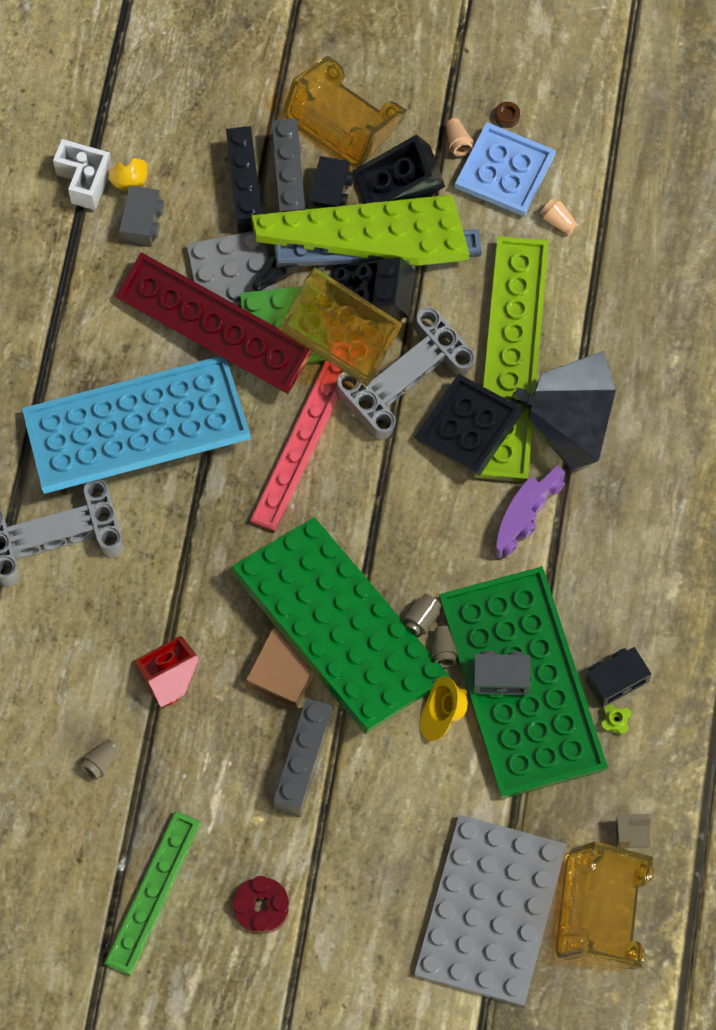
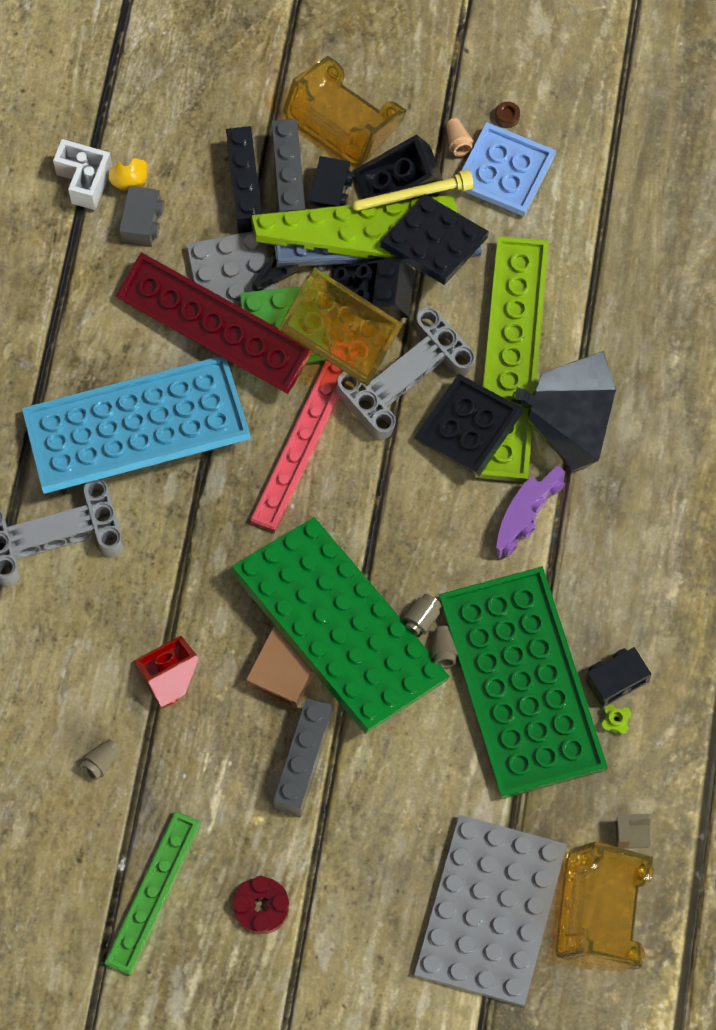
yellow piece [420,676,468,741] -> none
dark grey brick [474,651,530,695] -> none
light nougat cone [540,198,578,235] -> none
none -> light yellow piece [352,169,473,211]
none -> black plate [380,194,489,285]

